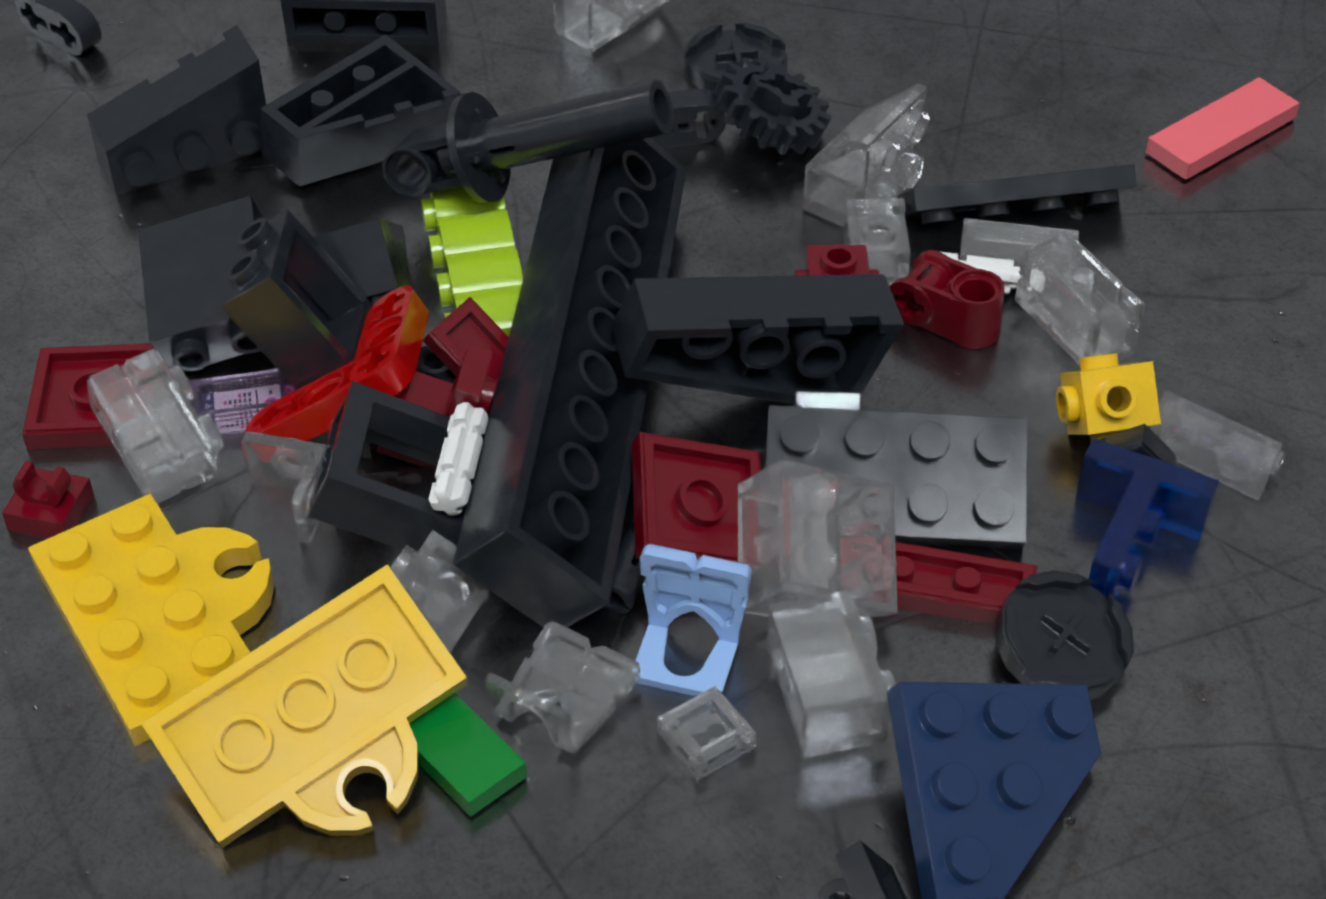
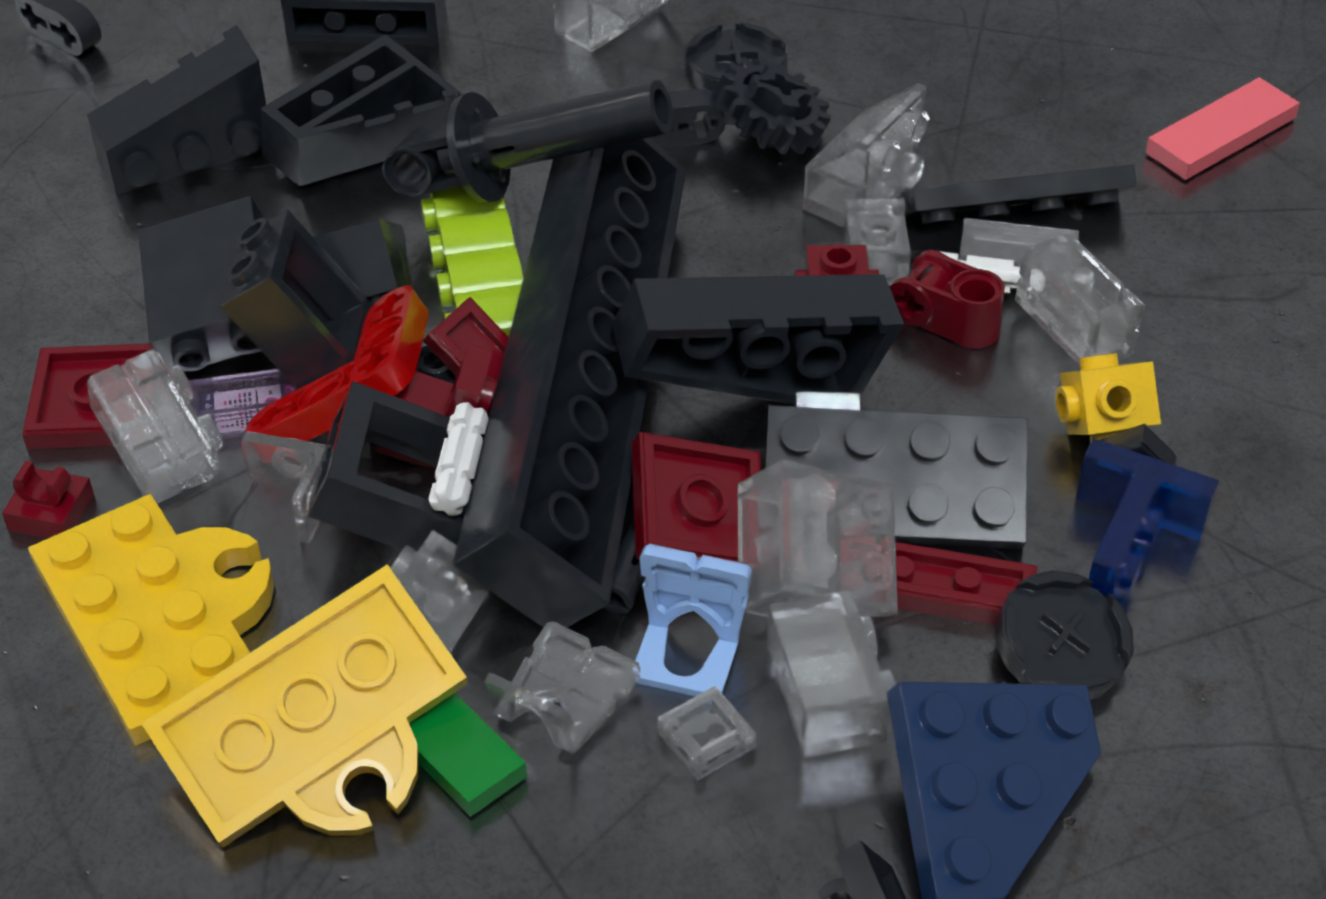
clear hinge [1150,390,1286,500] -> none

